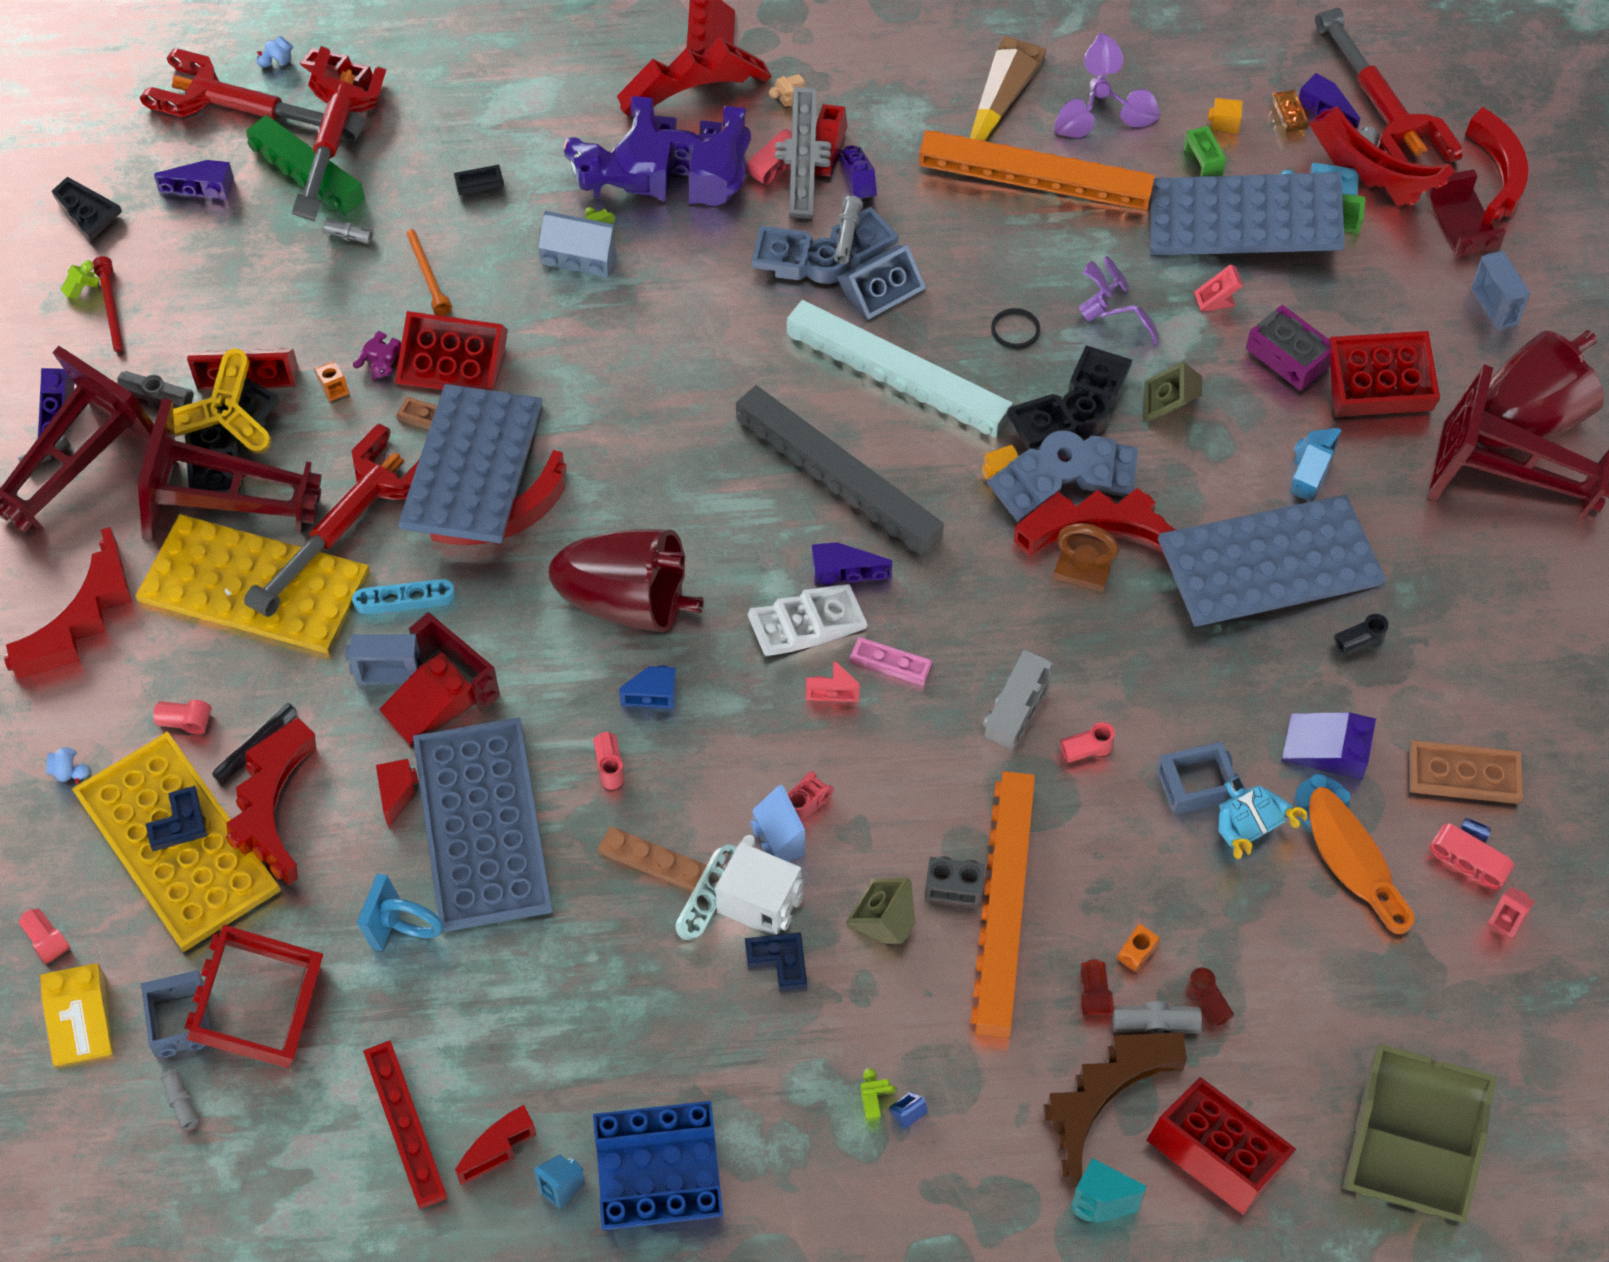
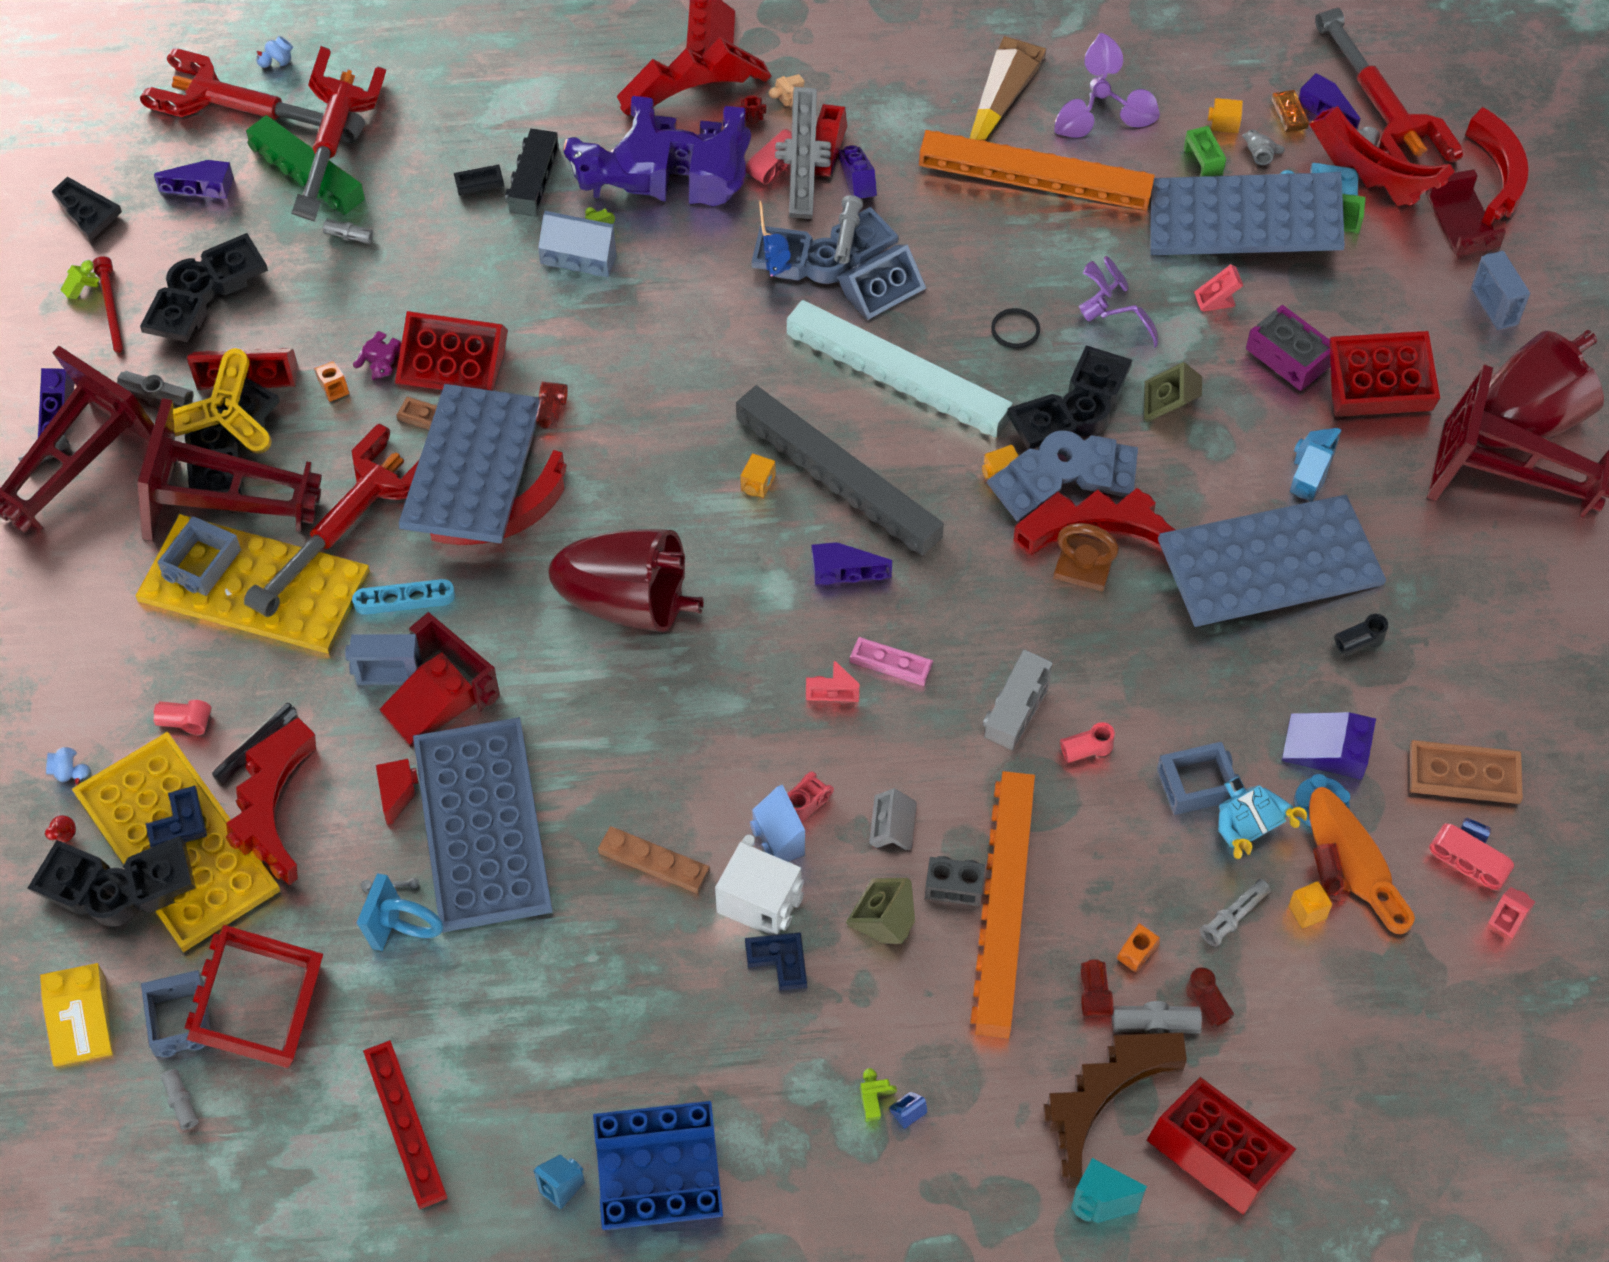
red arch [4,527,132,680] -> none
coral piece [18,908,71,965] -> none
red slope [300,48,373,91] -> none
orange piece [406,229,452,316] -> none
red slope [455,1105,536,1185] -> none
coral piece [593,732,624,790] -> none
blue slope [619,665,677,709] -> none
light aqua beam [676,844,737,940] -> none
white slope [747,584,868,656] -> none
olive piece [1342,1043,1497,1224] -> none
none -> black plate [27,836,196,927]
none -> red piece [44,815,76,842]
none -> black plate [140,233,268,342]
none -> sand blue window [157,516,241,596]
none -> light grey hinge [361,878,419,892]
none -> black brick [505,128,559,217]
none -> clear red piece [536,381,568,430]
none -> red gear [738,95,766,124]
none -> light orange brick [740,453,776,498]
none -> blue animal [759,201,792,277]
none -> light grey panel [869,788,917,850]
none -> light grey pin [1200,879,1271,947]
none -> light grey animal [1242,129,1285,165]
none -> light orange brick [1288,881,1332,929]
none -> clear red piece [1313,843,1351,902]

